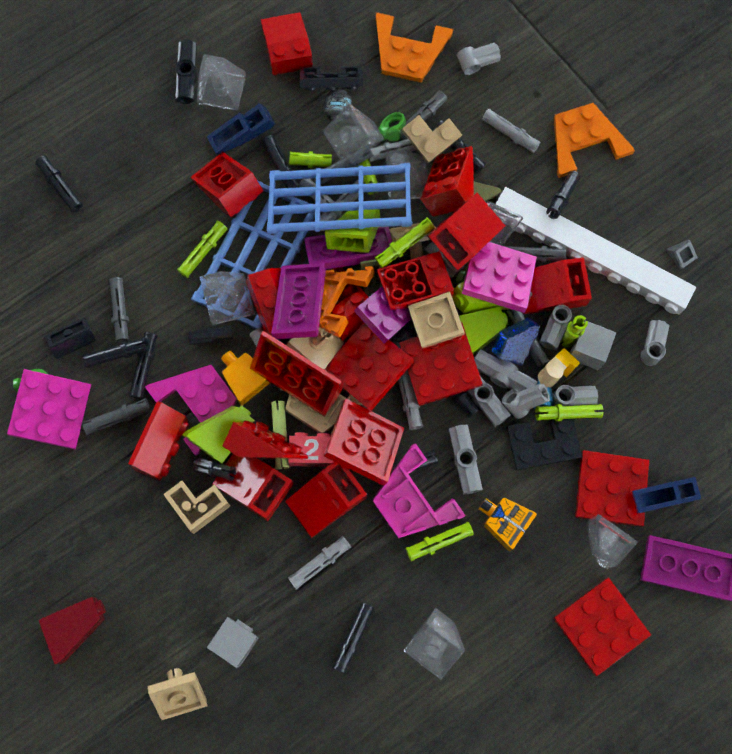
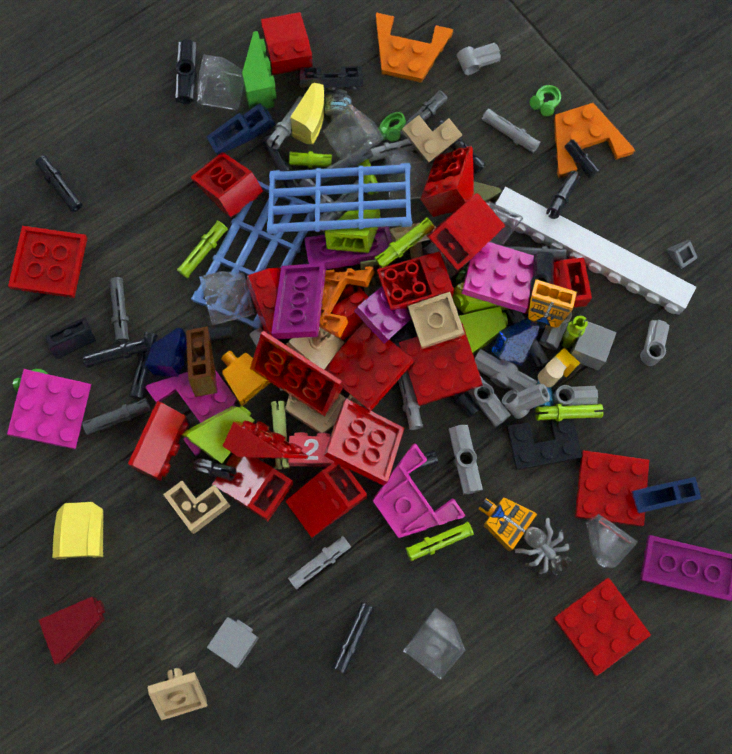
none -> red plate [8,226,87,298]
none -> light yellow slope [53,502,103,559]
none -> clear blue slope [146,327,187,377]
none -> reddish brown slope [186,326,217,397]
none -> bright green slope [242,31,277,110]
none -> light grey pin [267,96,303,149]
none -> light yellow slope [290,83,324,144]
none -> animal [514,517,573,577]
none -> light orange torso [528,280,576,329]
none -> bright green piece [530,85,561,117]
none -> black piece [530,252,555,290]
none -> black axle [564,139,599,178]

